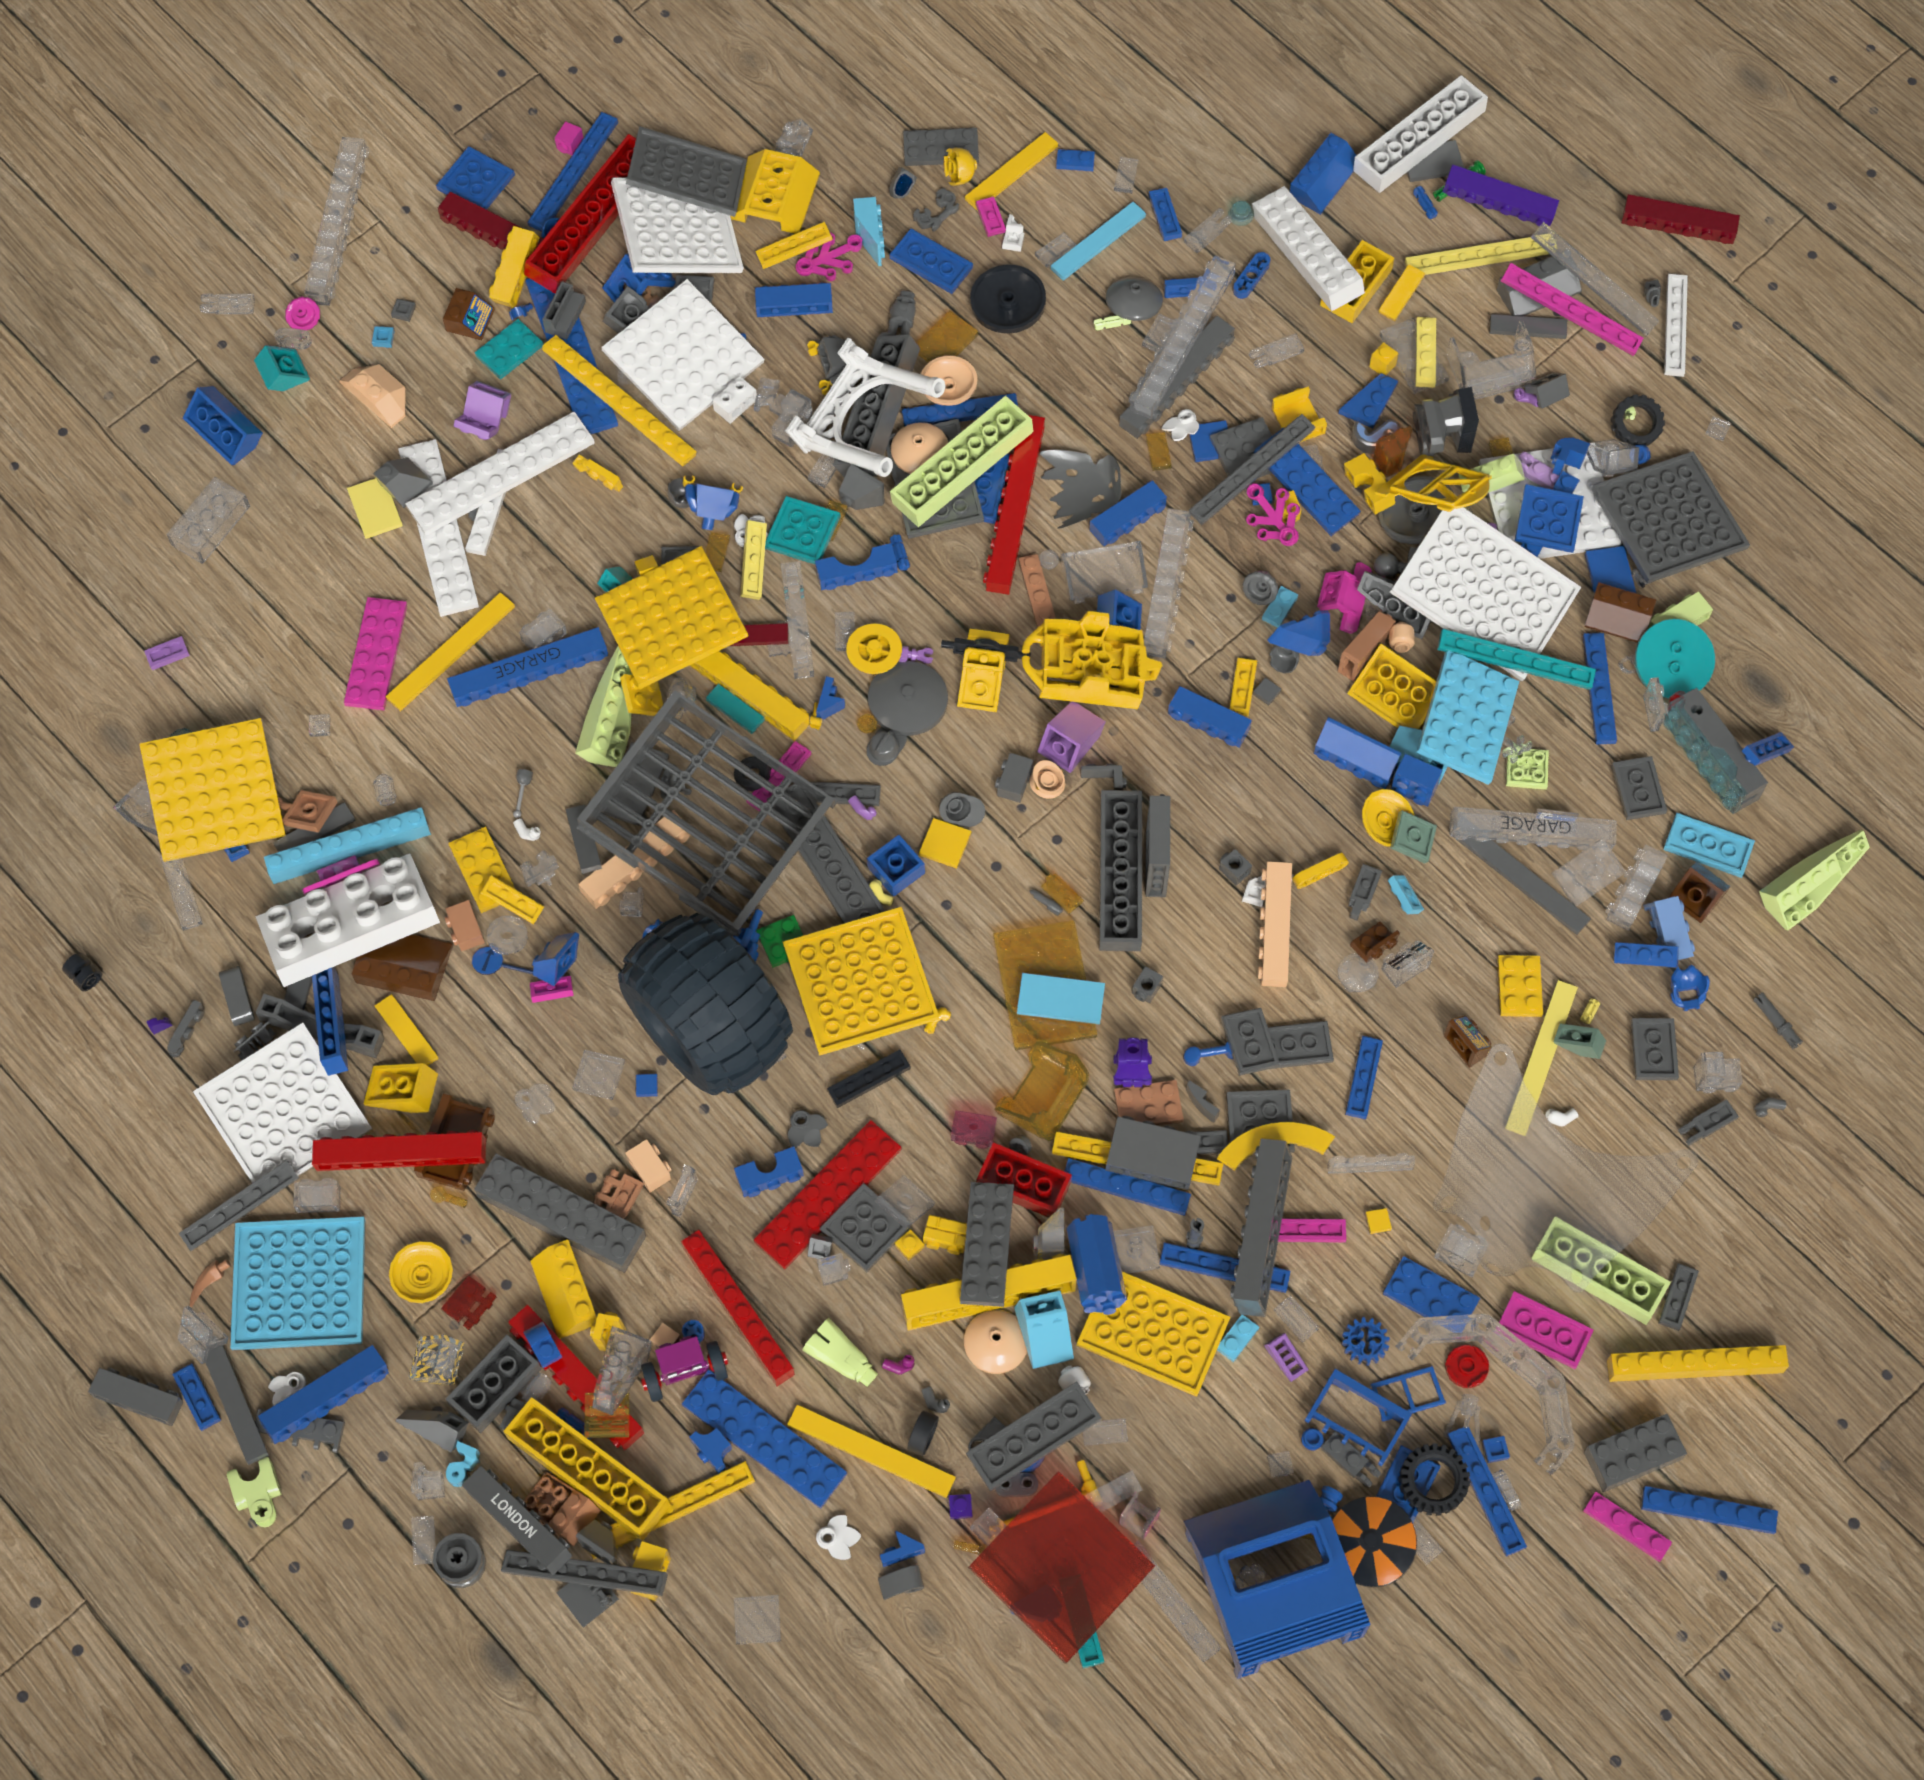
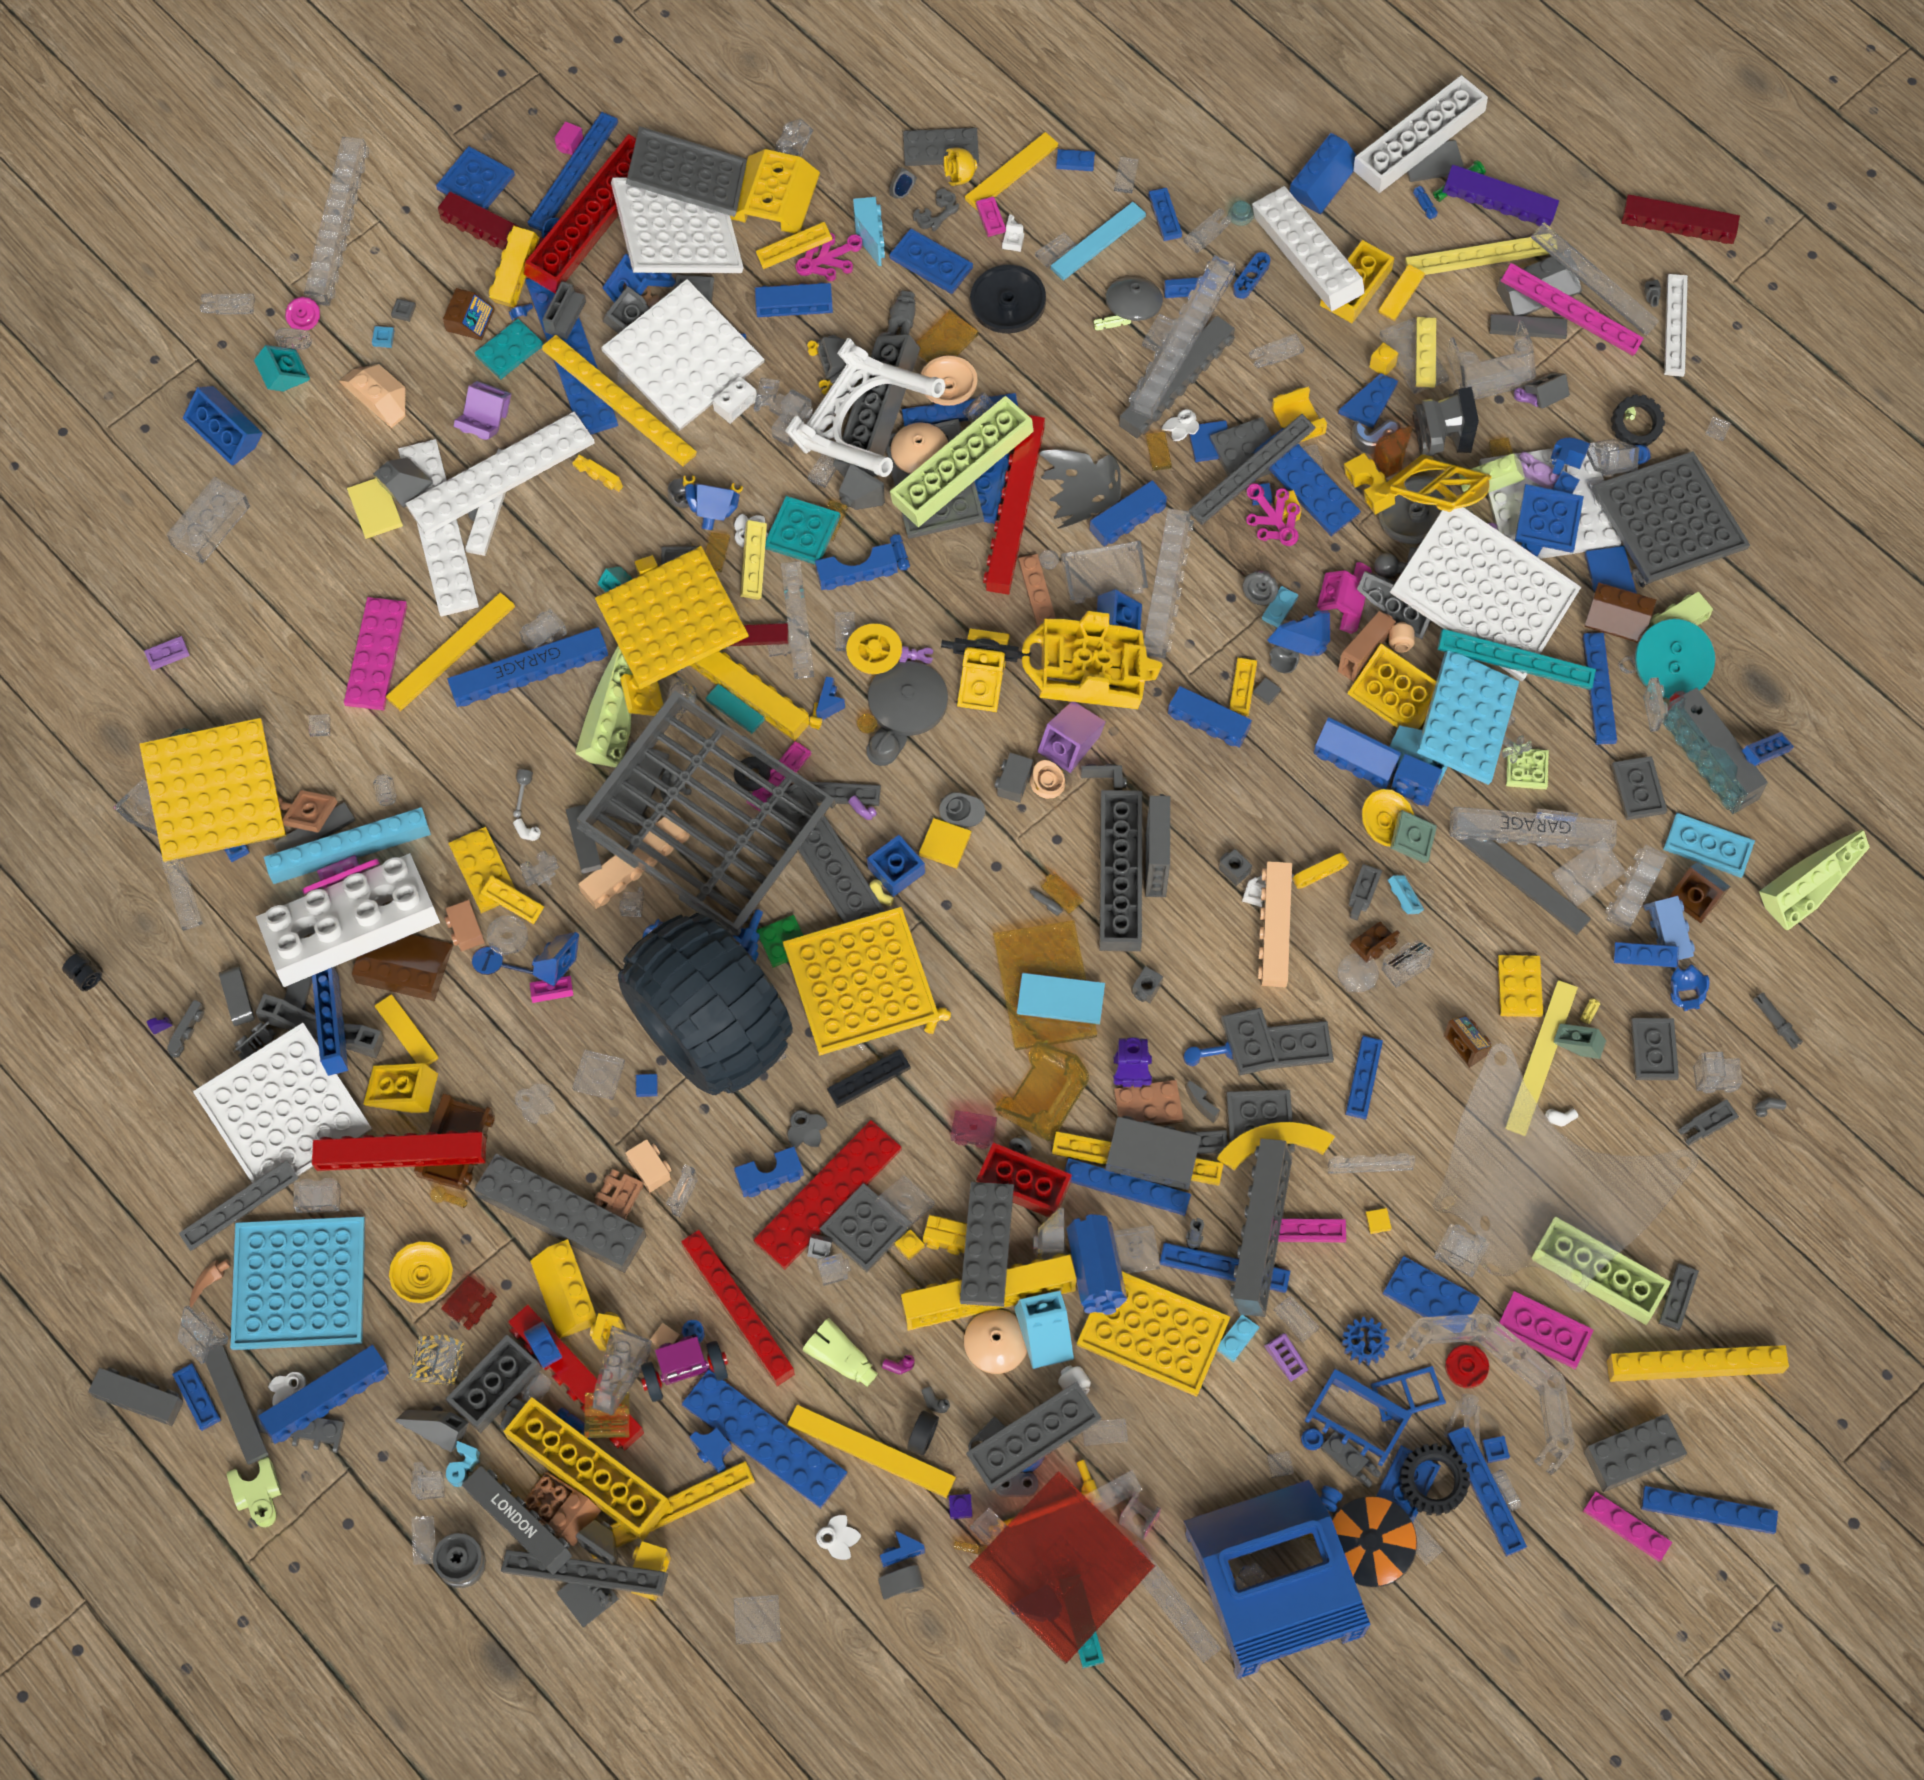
none -> clear brick [962,392,995,423]

